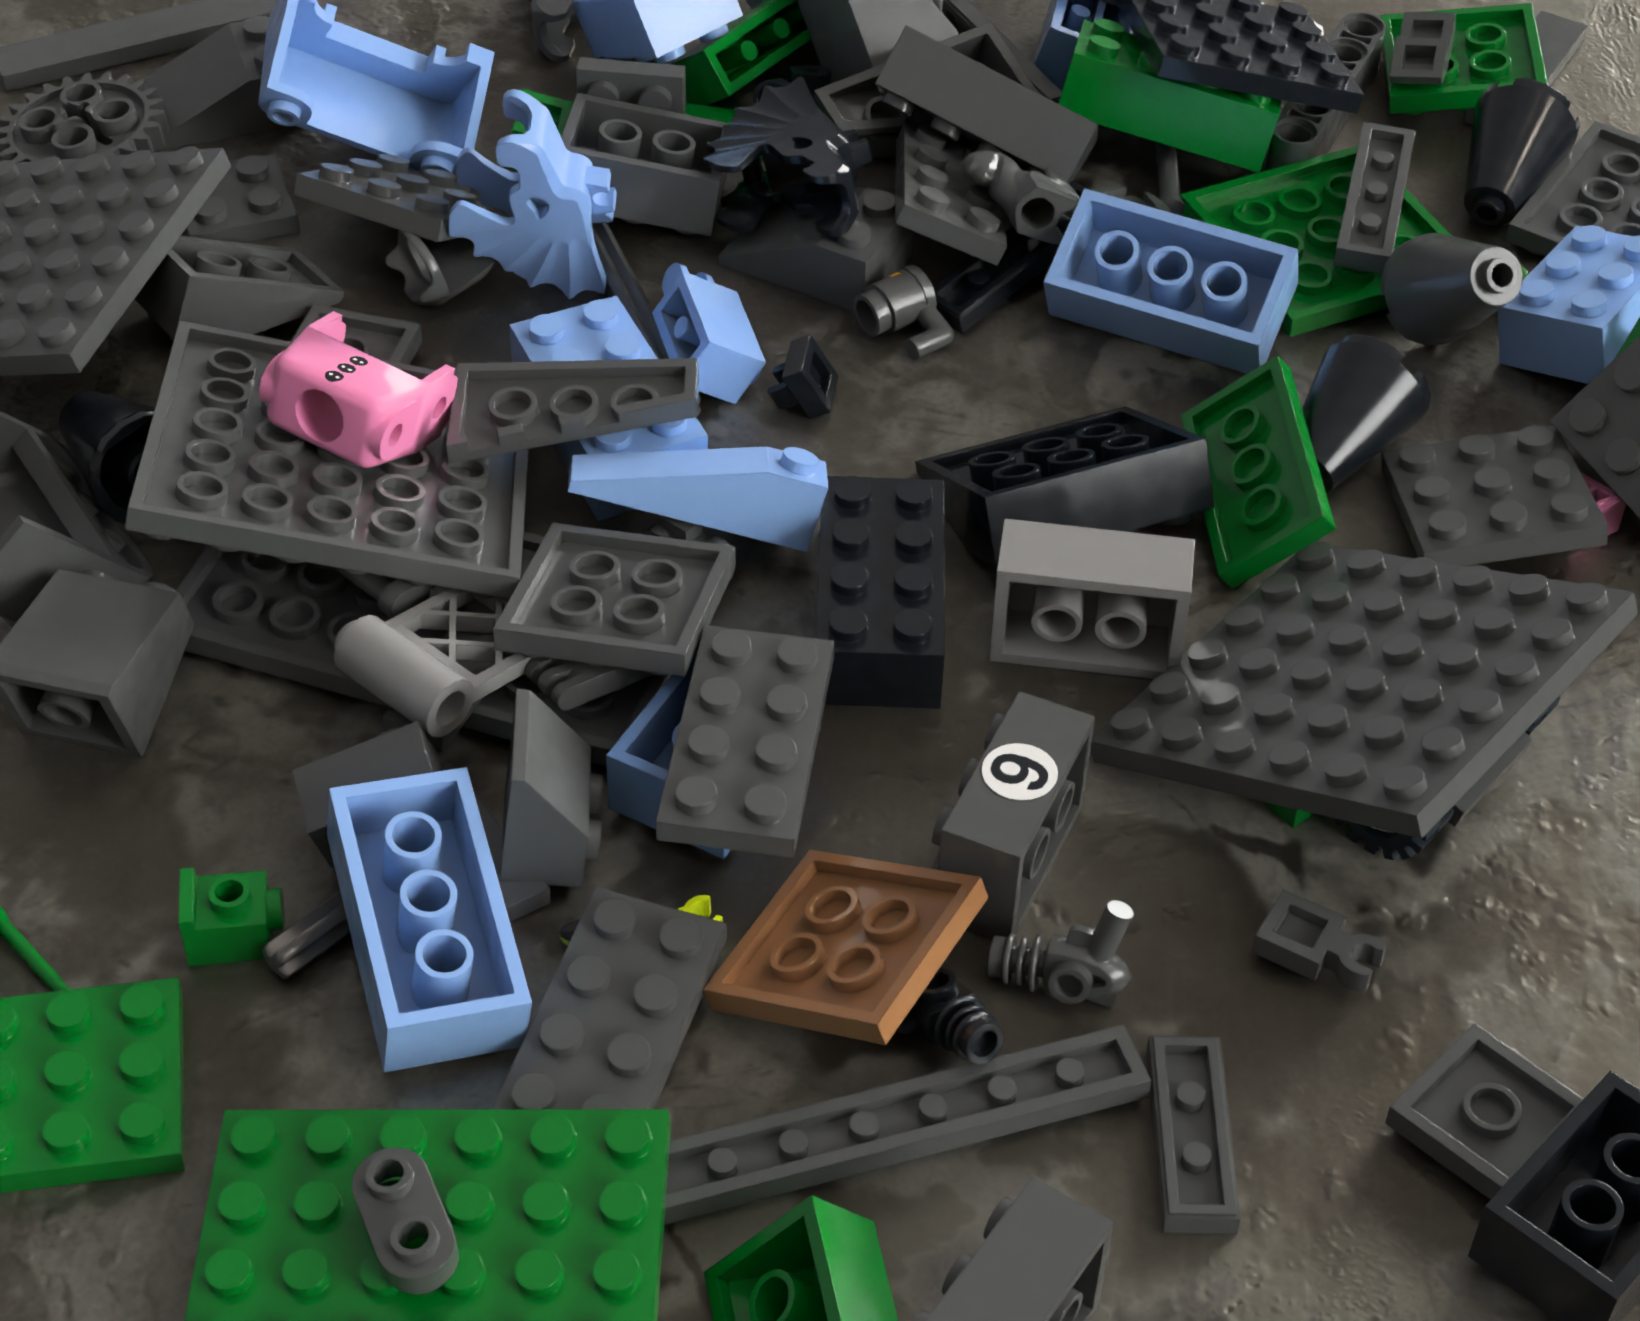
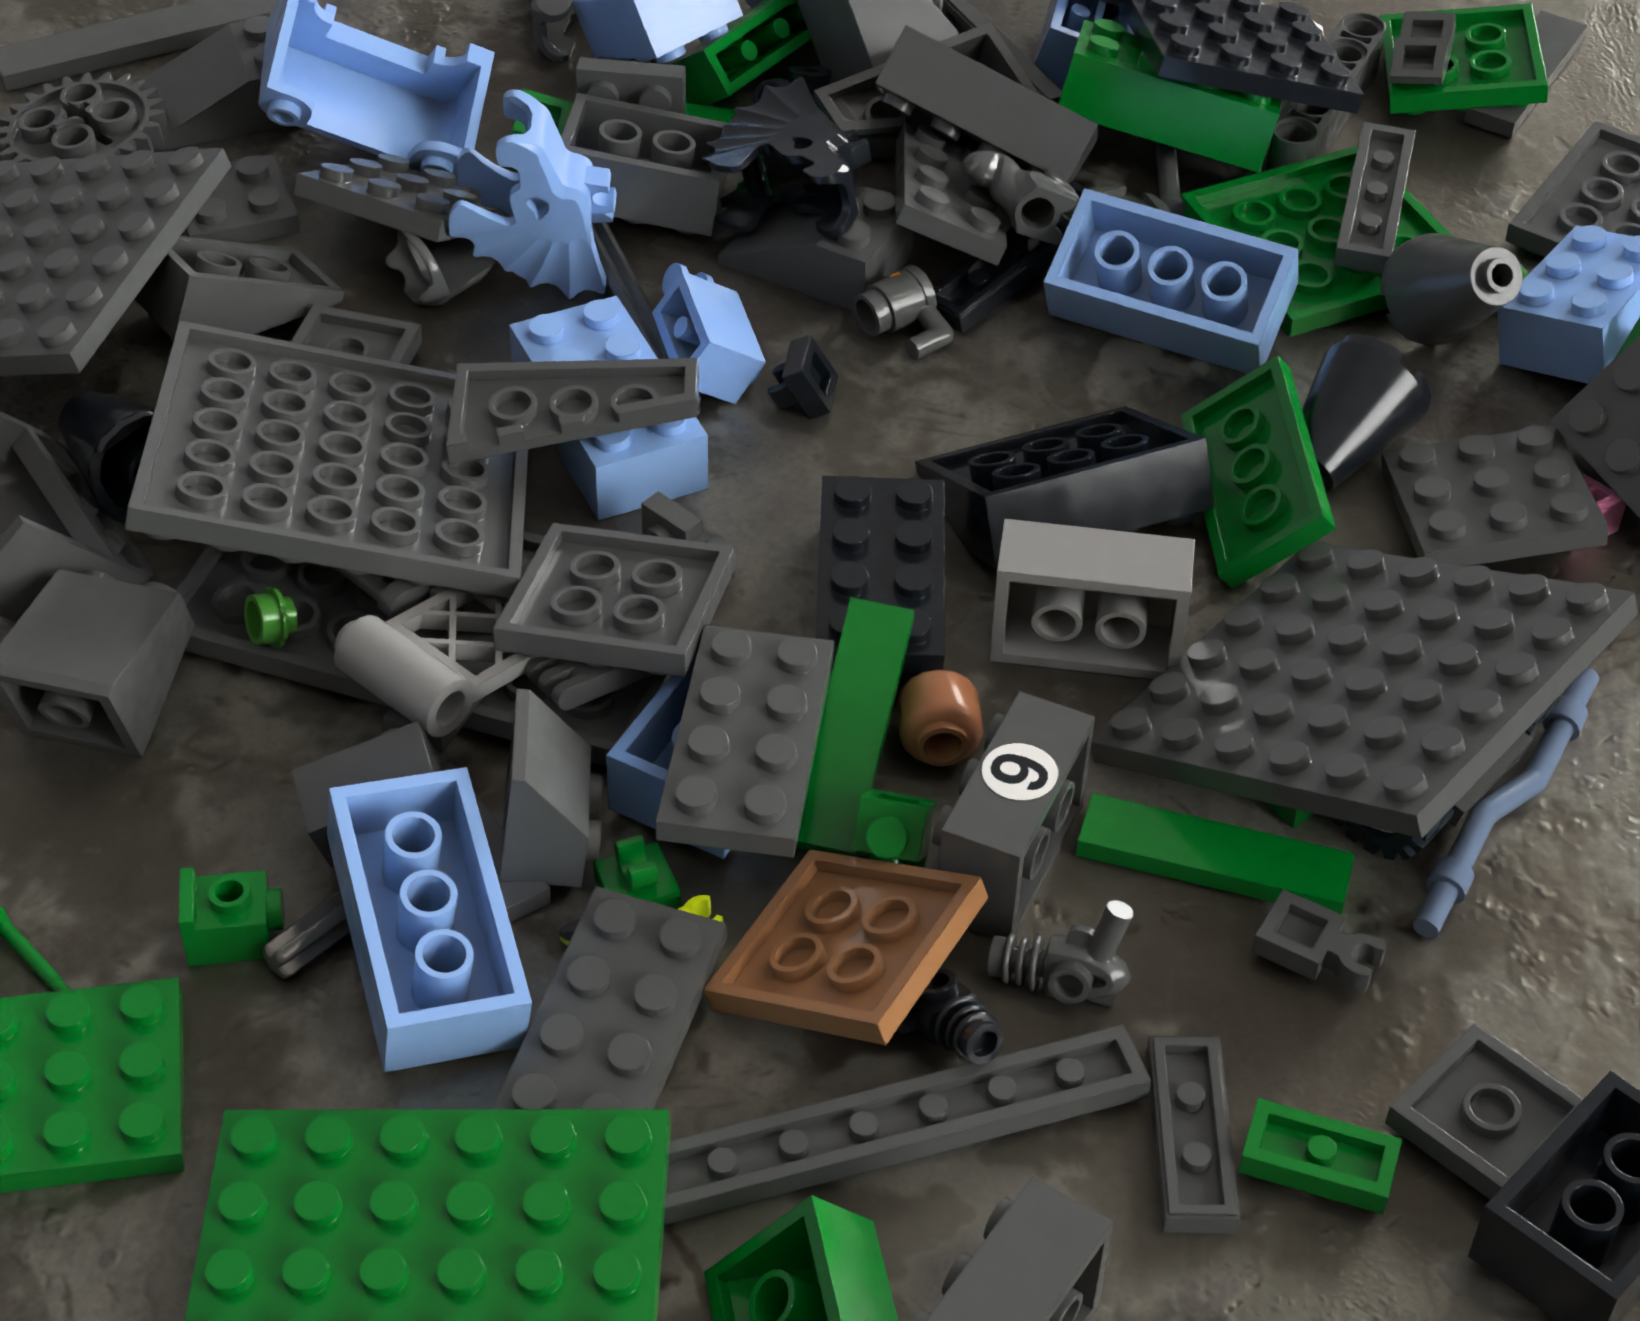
bright pink piece [259,311,458,468] -> none
dark grey plate [352,1148,459,1294] -> none
light blue wedge [568,446,829,552] -> none
black cone [1464,78,1580,225] -> none
none -> bright green plate [244,587,297,649]
none -> green tile [593,835,681,909]
none -> green tile [796,597,914,857]
none -> green brick [851,788,937,868]
none -> nougat head [896,669,984,767]
none -> green tile [1076,792,1355,915]
none -> green plate [1238,1098,1402,1215]
none -> sand blue bar [1413,667,1599,938]

